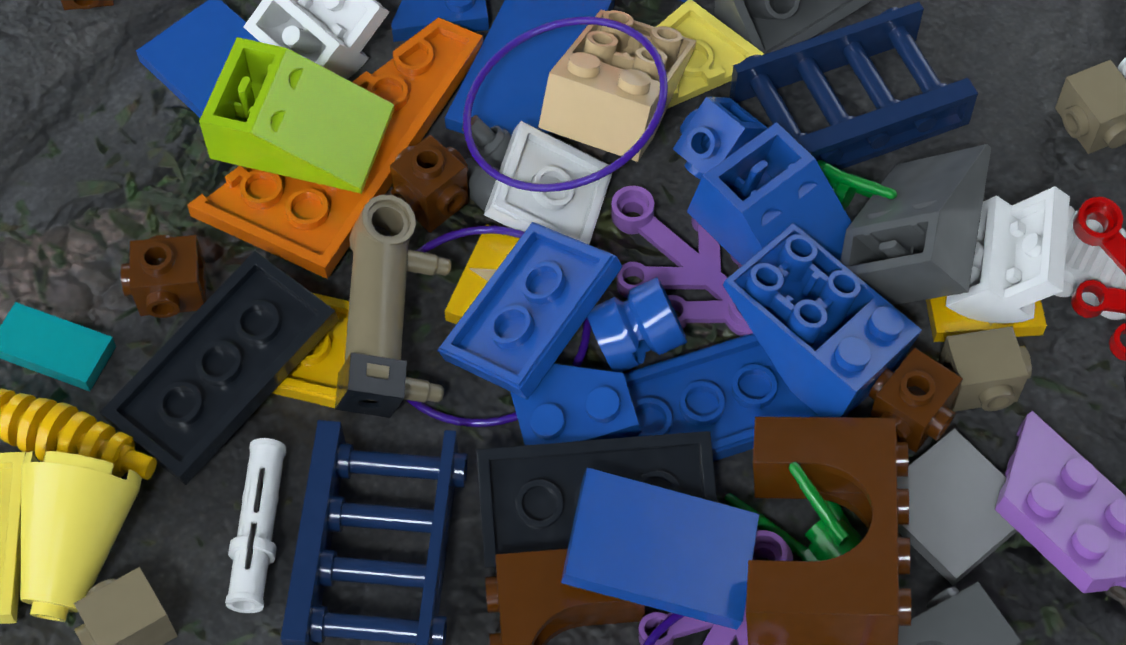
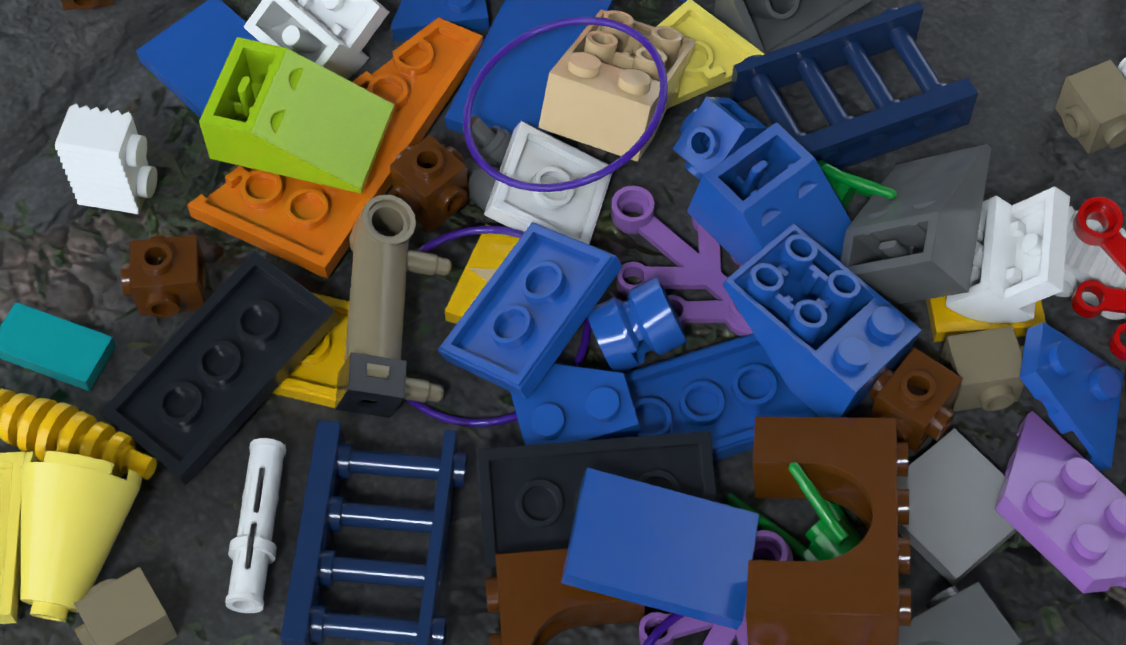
none -> white brick [55,104,157,214]
none -> blue wing [1020,322,1124,472]

